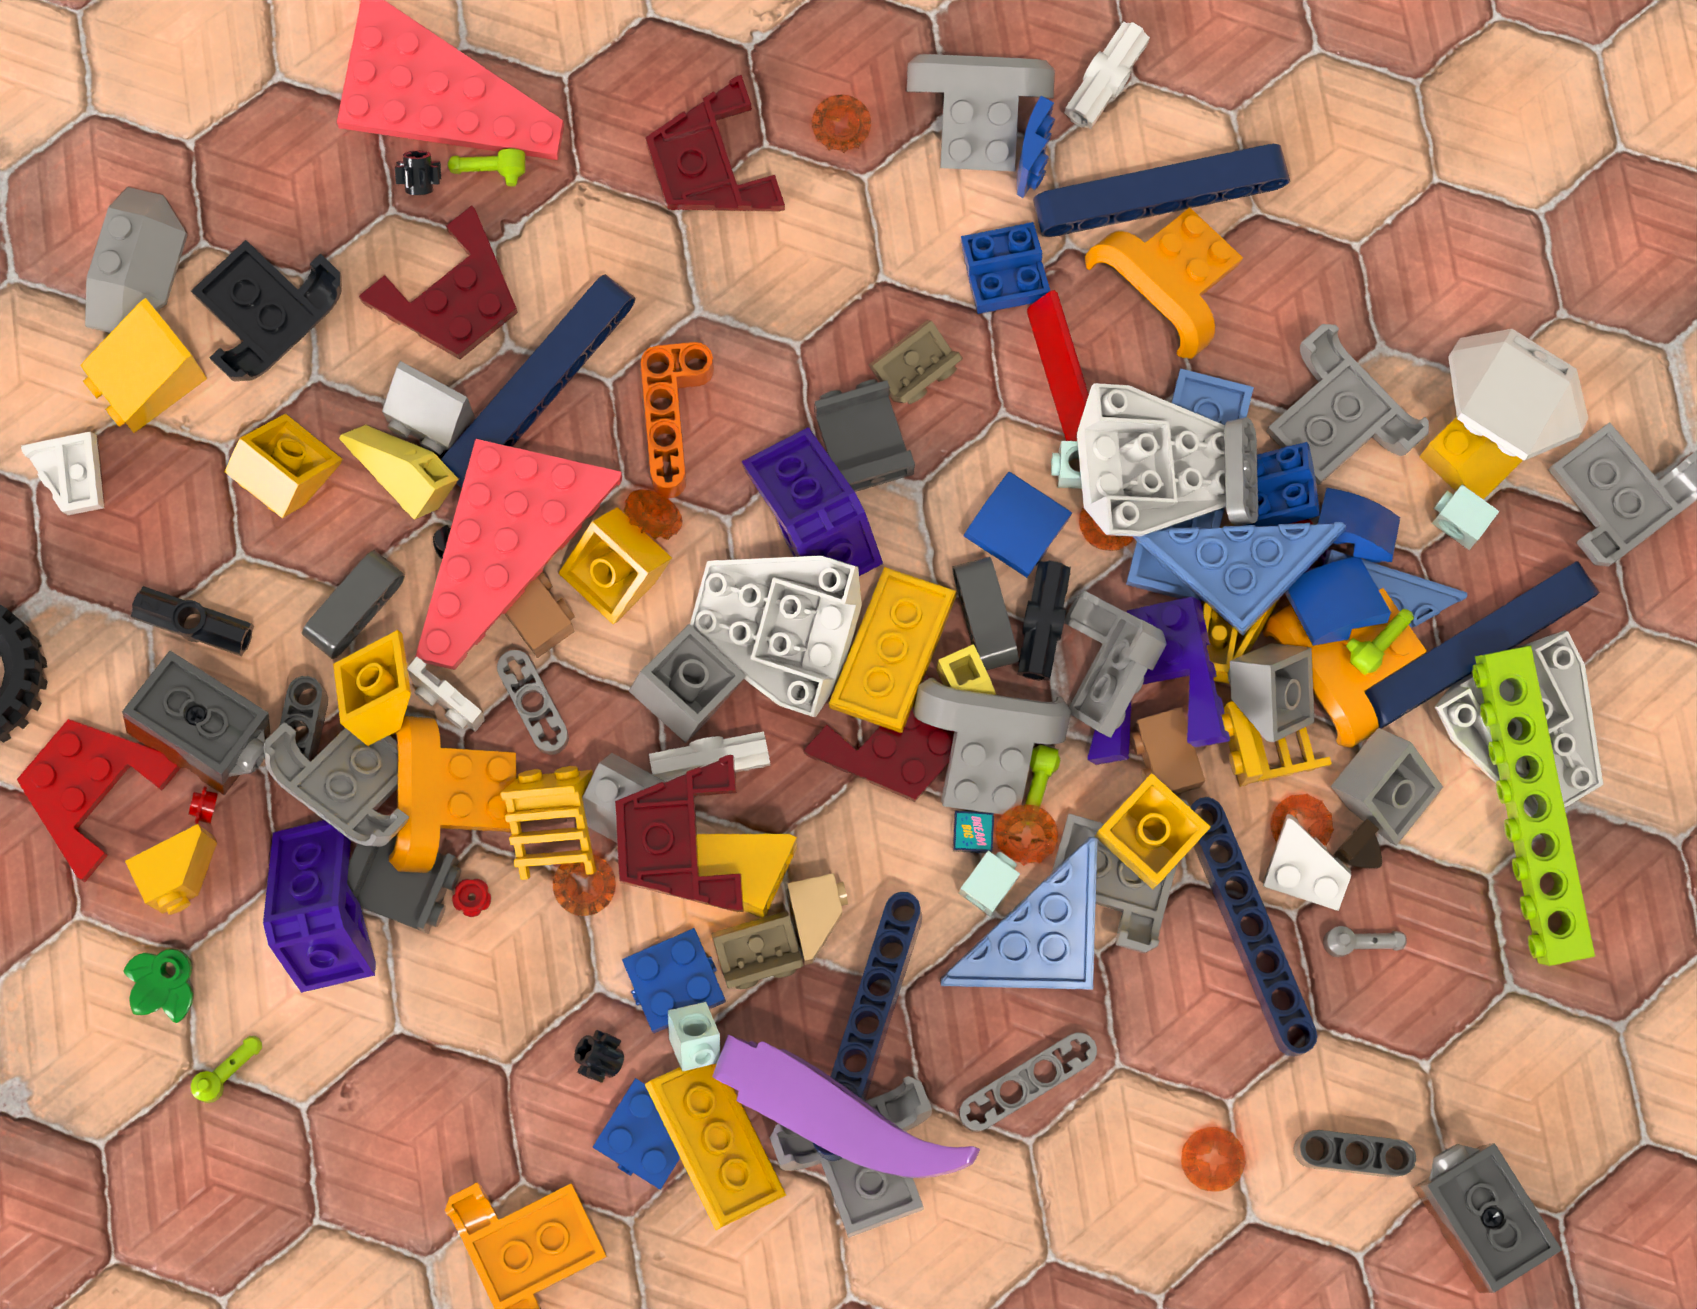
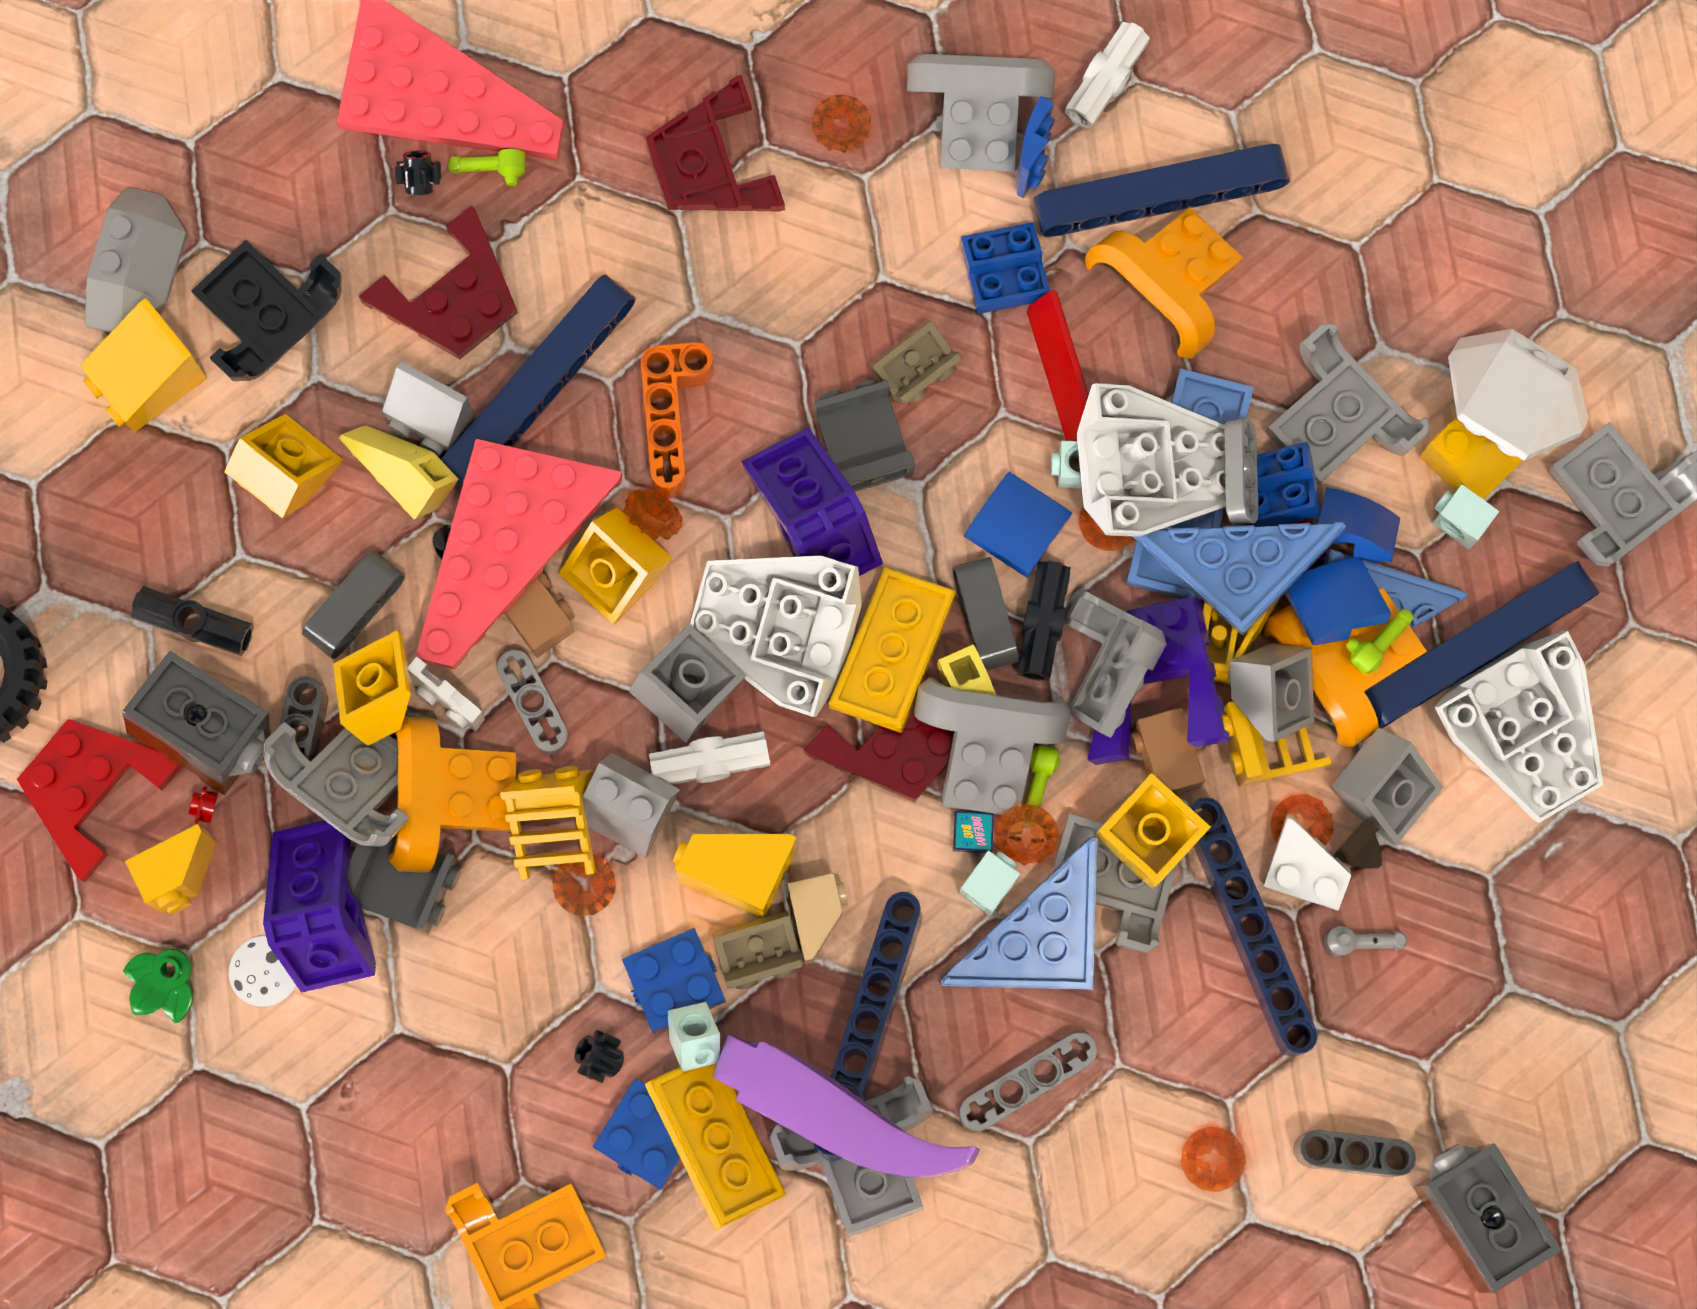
white wing [21,431,104,515] -> none
lime piece [191,1036,262,1103] -> none
red plate [452,878,491,917] -> none
dark red wing [615,755,744,912] -> none
lime brick [1472,646,1595,966] -> none
none -> white sticker [229,936,296,1007]

